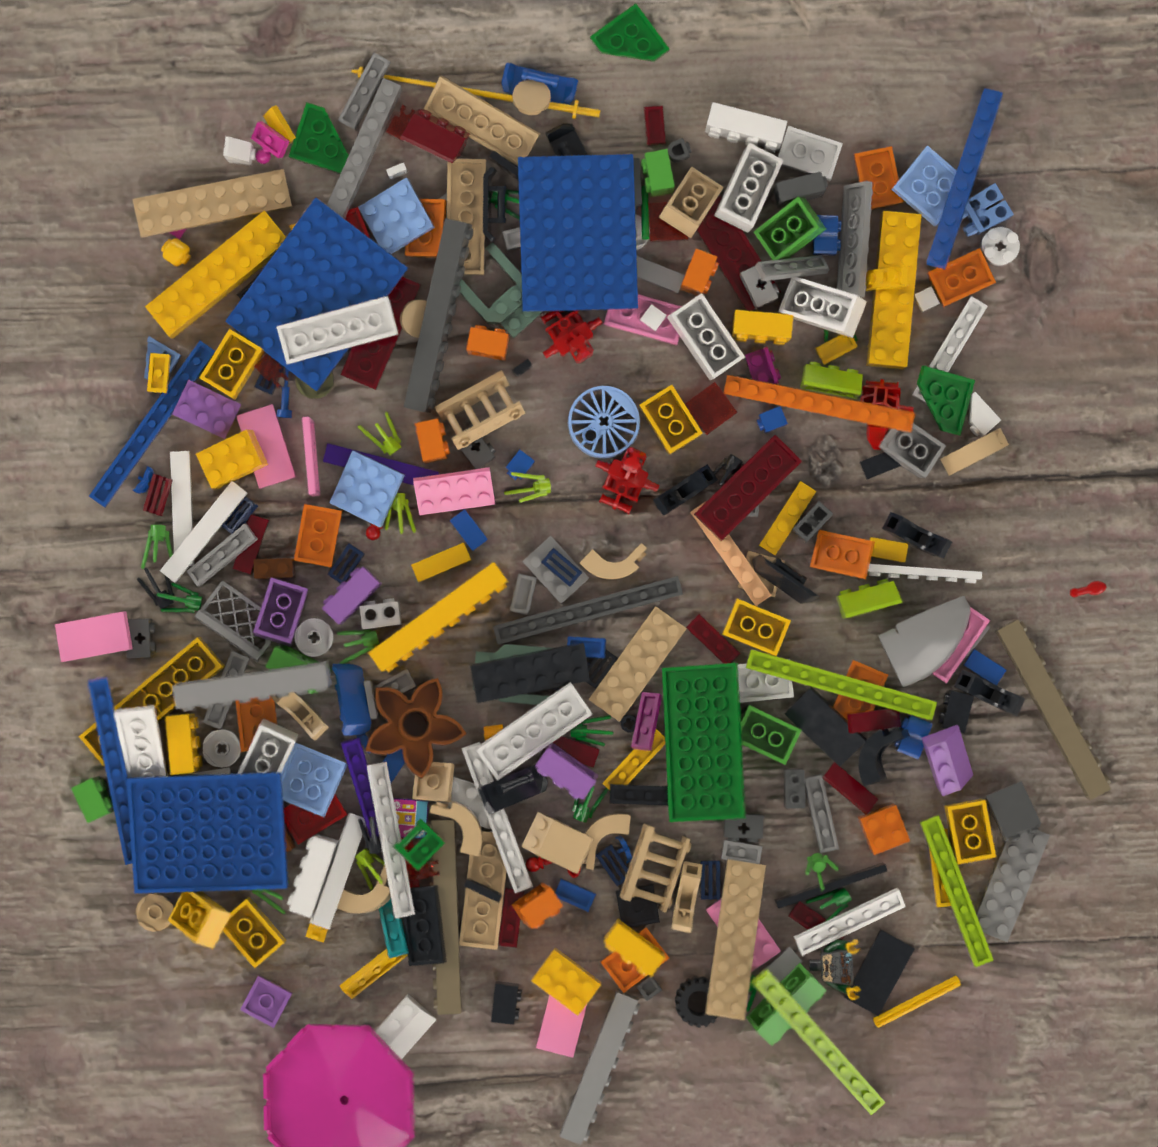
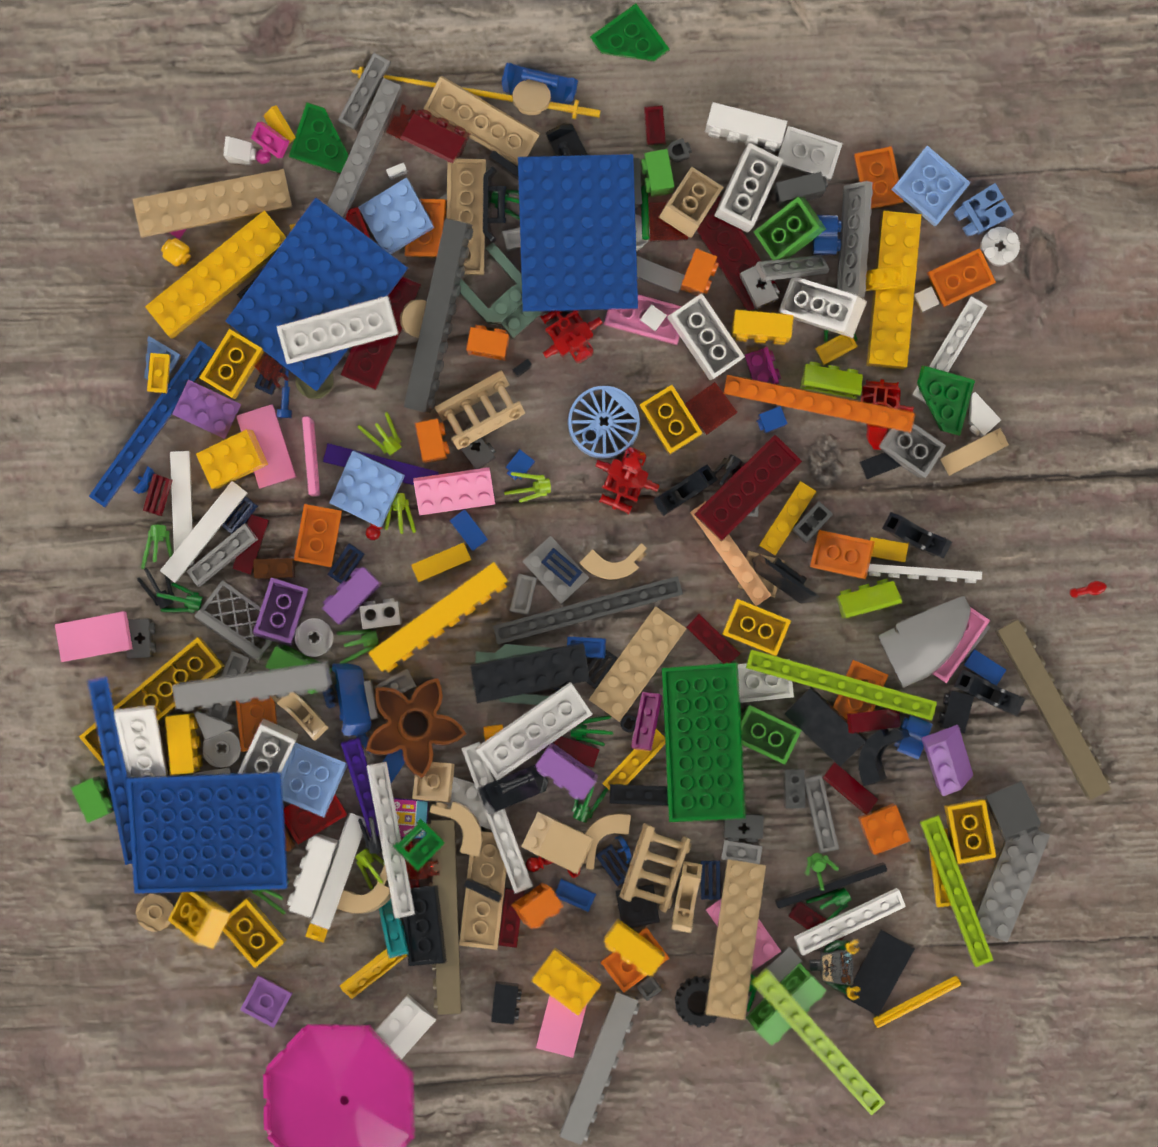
blue plate [926,88,1003,269] -> none
none -> light grey slope [195,711,235,740]
none -> dark blue tile [322,687,339,709]

